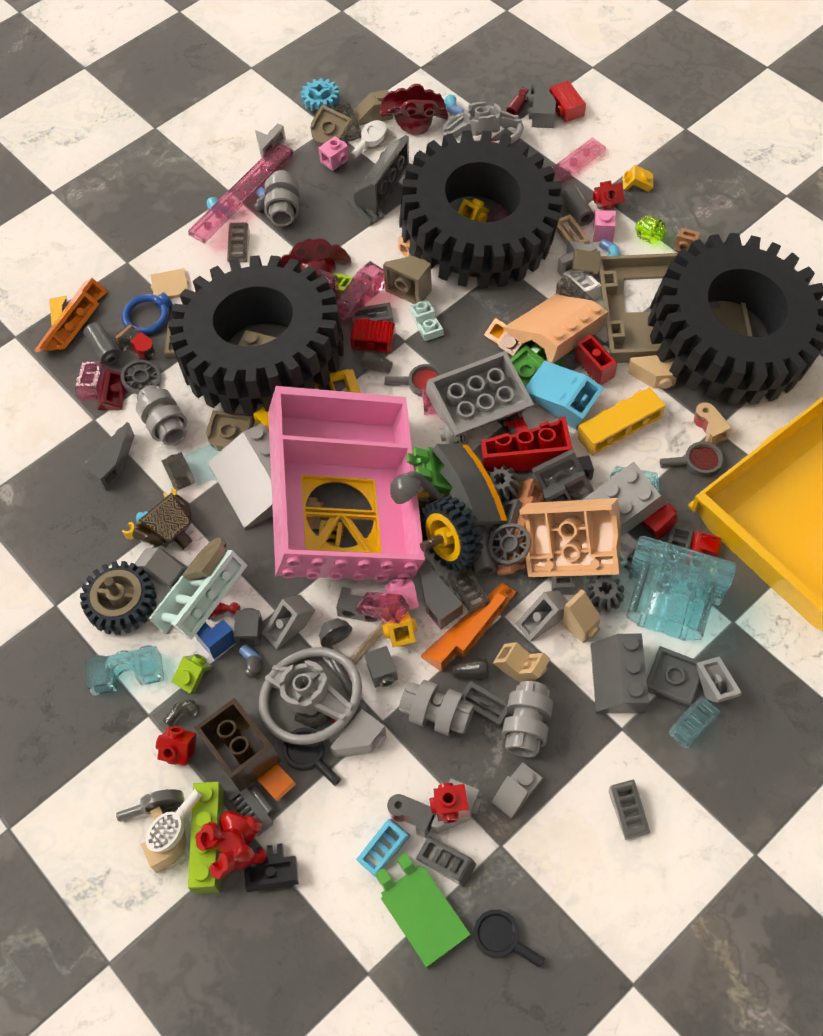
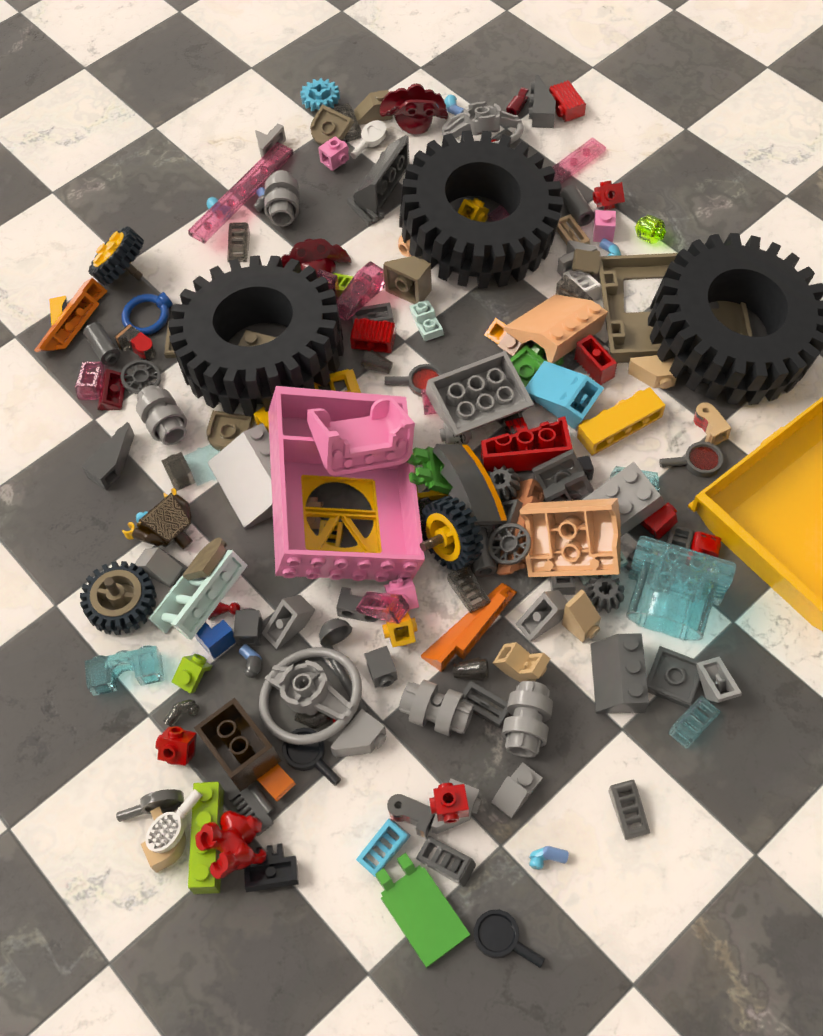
tan piece [151,268,189,299] -> none
tan piece [344,618,386,669] -> none
dark grey piece [390,472,444,504] -> none
dark grey slope [419,559,464,630] -> none
yellow bracket [622,165,653,192] -> none
medium nougat bracket [673,227,701,251] -> none
none -> black wheel [88,226,144,286]
none -> bright pink windscreen [307,397,415,476]
none -> arm [529,846,569,869]

